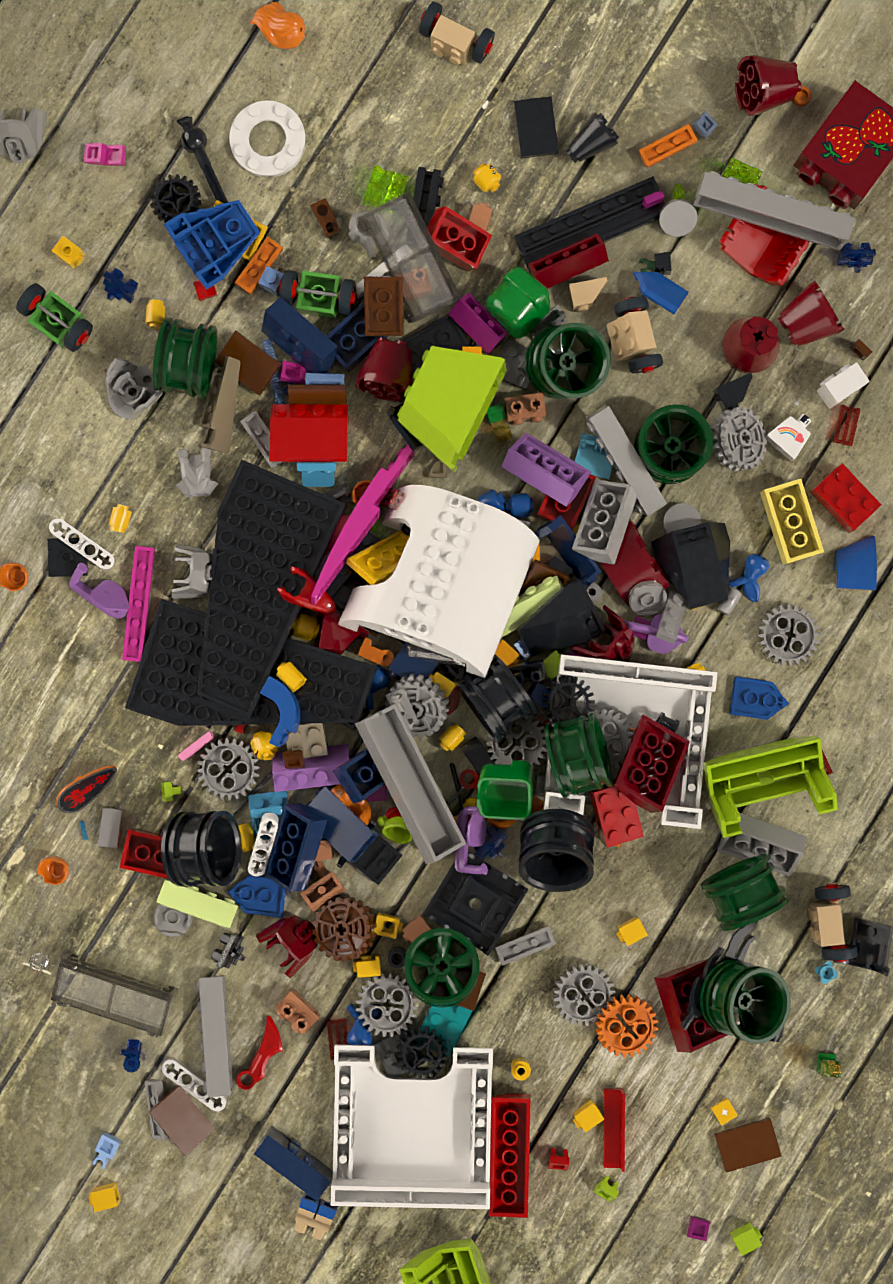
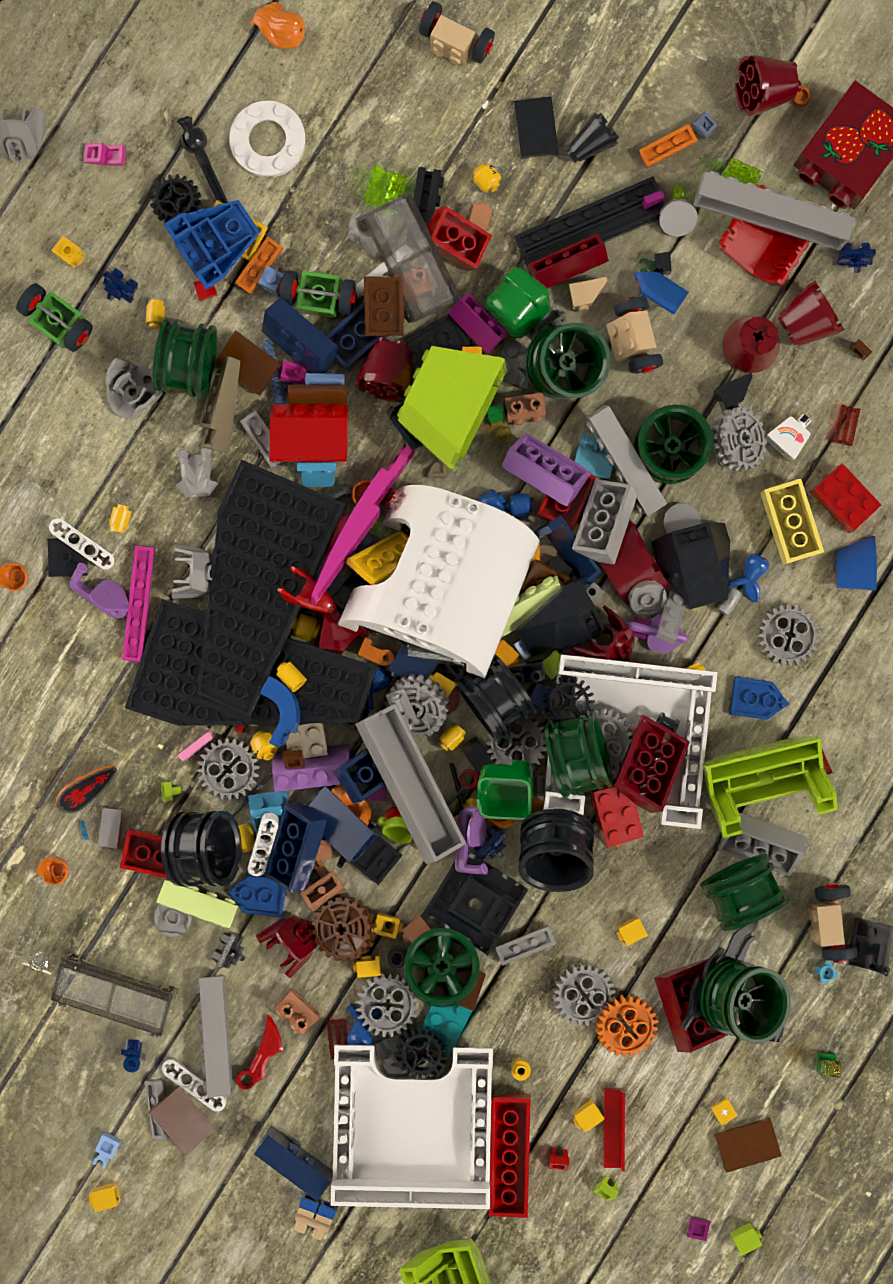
reddish brown leg [310,198,341,238] -> none
white brick [817,362,870,409] -> none

